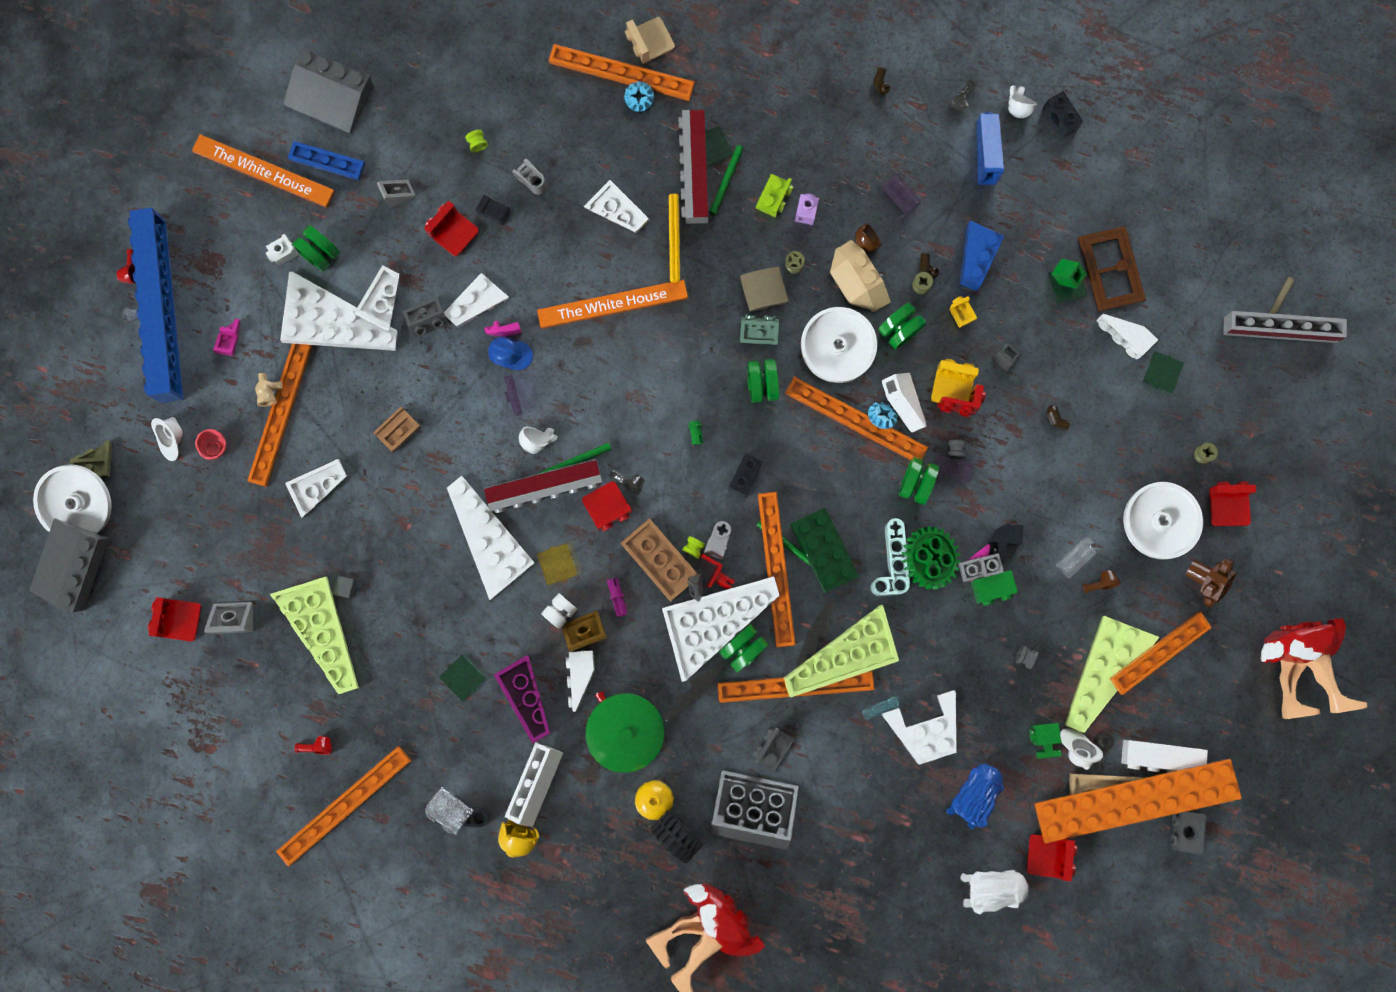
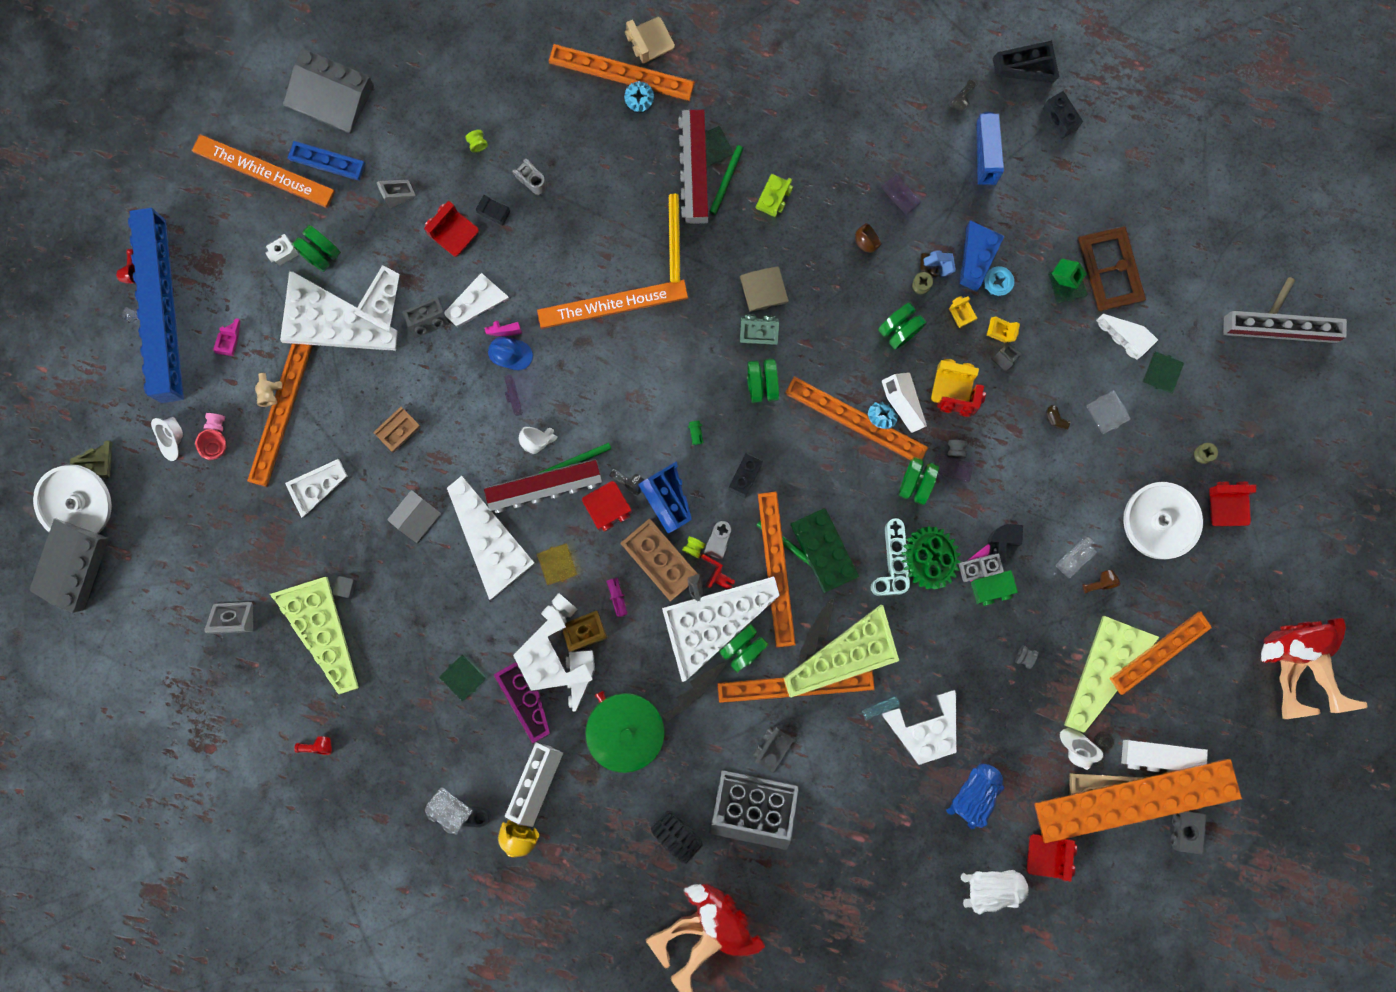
red bracket [148,597,202,642] -> none
orange tile [276,746,412,867] -> none
white wing [584,180,649,233] -> none
yellow cylinder [635,780,674,820] -> none
olive wheel [785,251,805,274] -> none
lavender brick [795,193,819,225] -> none
white dish [801,307,877,383] -> none
tan wedge [830,240,891,312] -> none
dark brown arm [873,68,890,95] -> none
white piece [1008,86,1037,118] -> none
green brick [1029,723,1061,759] -> none
reddish brown piece [1186,558,1236,607] -> none
none -> bright pink wheel [203,413,225,432]
none -> light grey slope [387,490,441,543]
none -> white wing [513,611,593,691]
none -> blue wedge [638,461,692,533]
none -> medium blue bracket [924,251,956,277]
none -> medium azure gear [983,266,1014,297]
none -> yellow bracket [987,317,1020,343]
none -> black wedge [993,40,1059,83]
none -> clear piece [1086,391,1130,434]

